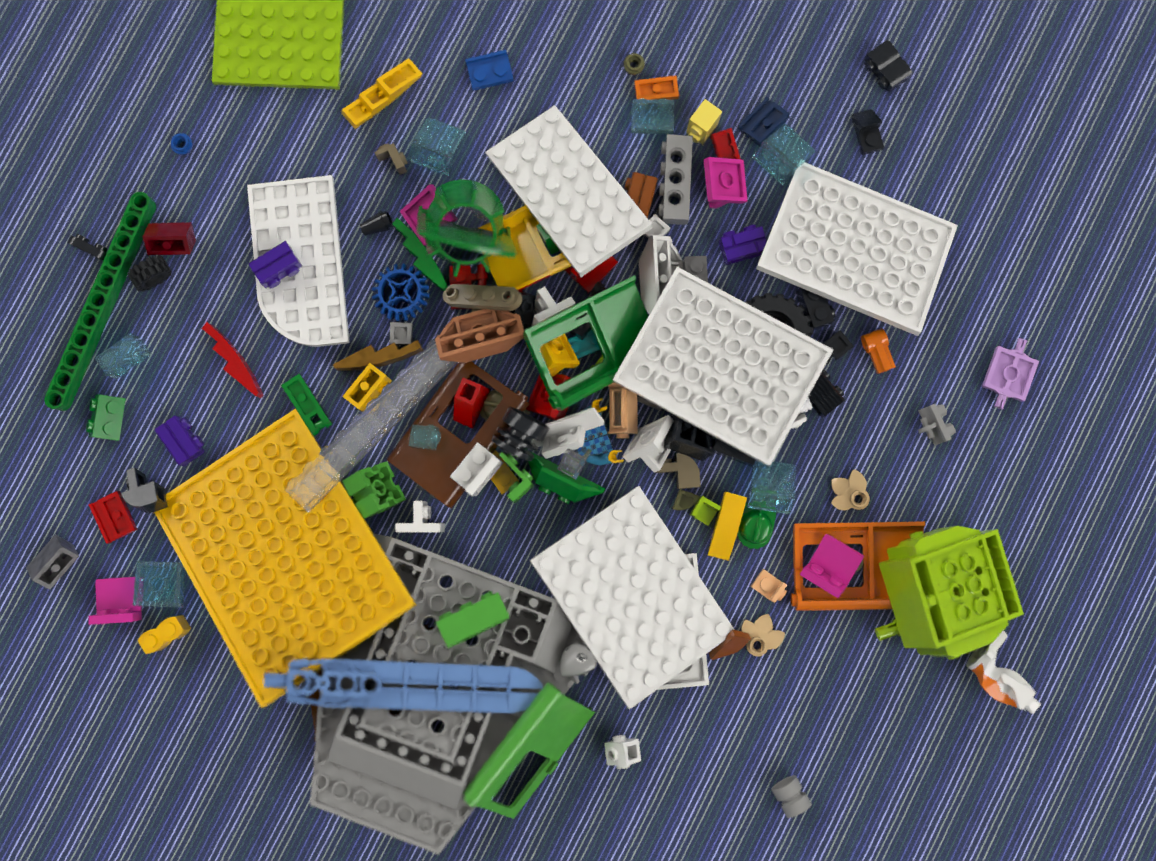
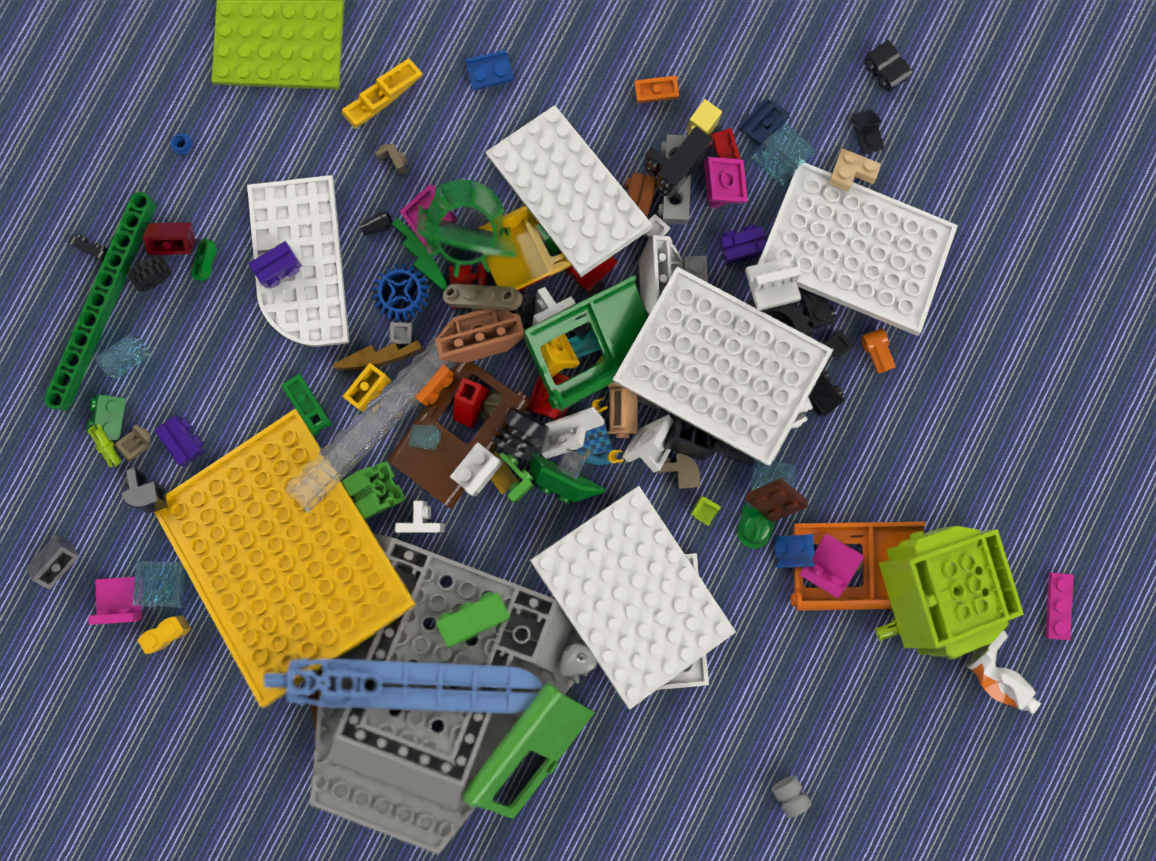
red plate [89,491,138,544] -> none
red slope [201,322,264,398] -> none
clear light blue bracket [409,118,466,176] -> none
white brick [604,735,641,769] -> none
olive plate [624,53,645,75] -> none
clear light blue bracket [631,98,675,134] -> none
olive tile [672,489,700,510] -> none
yellow slope [707,492,747,561] -> none
dark orange tile [708,630,751,660] -> none
tan plate [741,614,785,656] -> none
light nougat bracket [750,569,787,603] -> none
tan plate [831,469,870,511] -> none
light grey hips [918,404,956,446] -> none
lavender plate [982,338,1039,409] -> none
none -> lime pin [88,425,122,468]
none -> dark tan bracket [114,424,151,462]
none -> green plate [191,238,217,282]
none -> orange plate [415,364,455,406]
none -> black brick [644,126,713,198]
none -> white bracket [745,258,801,311]
none -> copper plate [746,478,808,522]
none -> blue plate [774,534,815,568]
none -> tan plate [828,148,881,192]
none -> dark pink plate [1045,573,1074,640]

